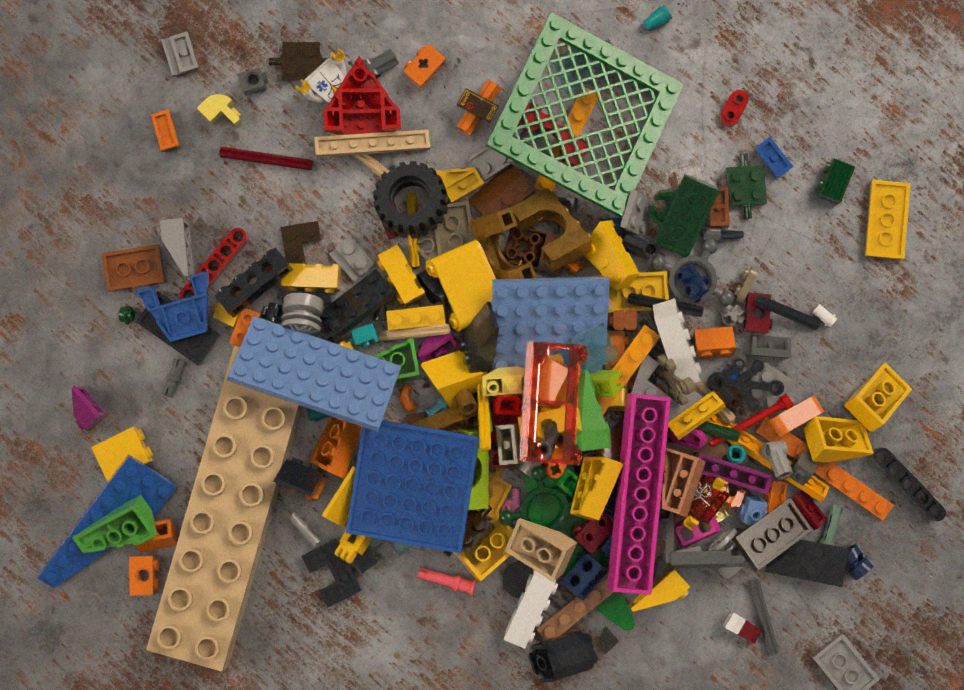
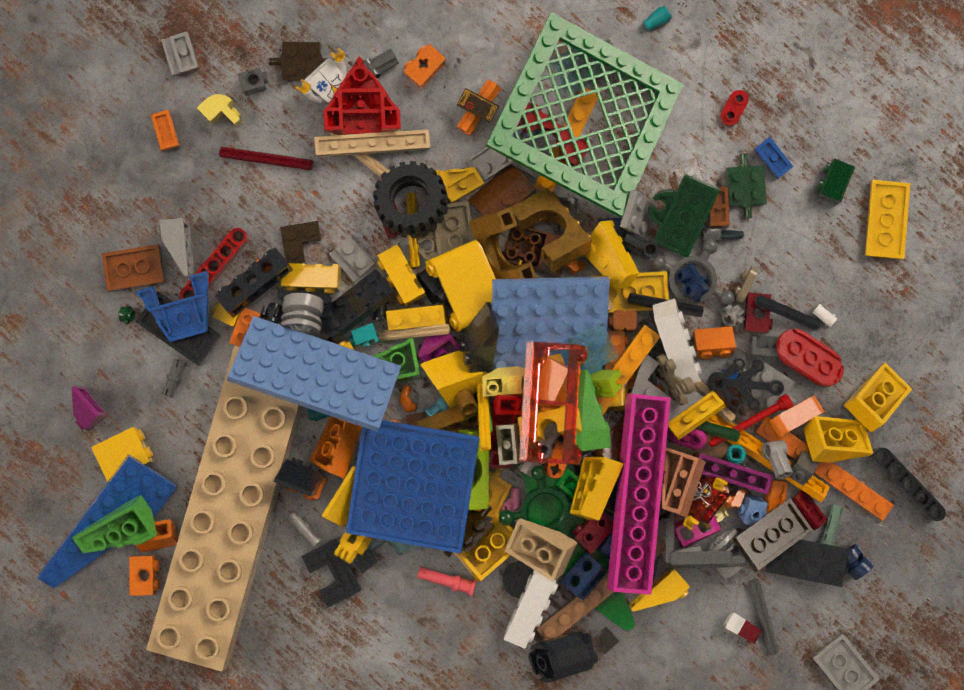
none -> red tile [776,329,844,387]

